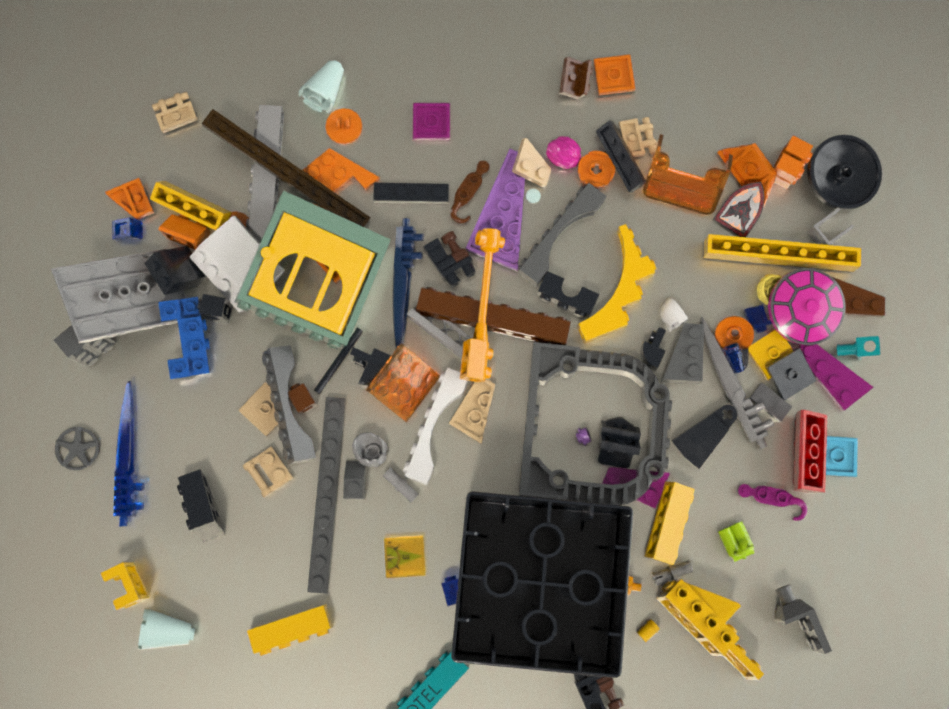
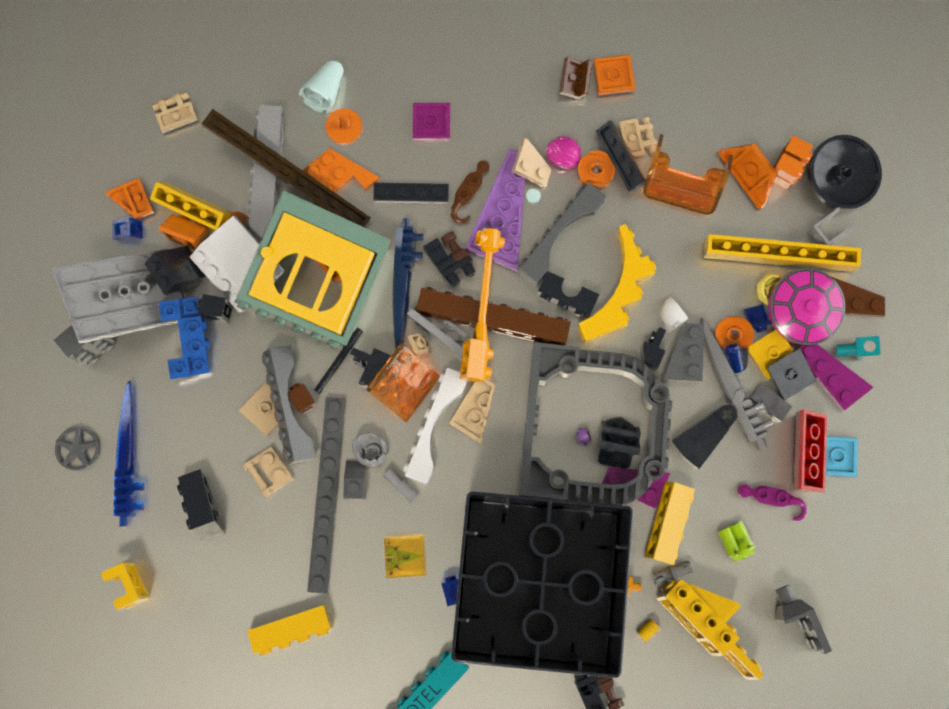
light aqua cone [138,608,195,650] -> none
shield [713,182,764,237] -> none
none -> tan slope [407,334,432,357]

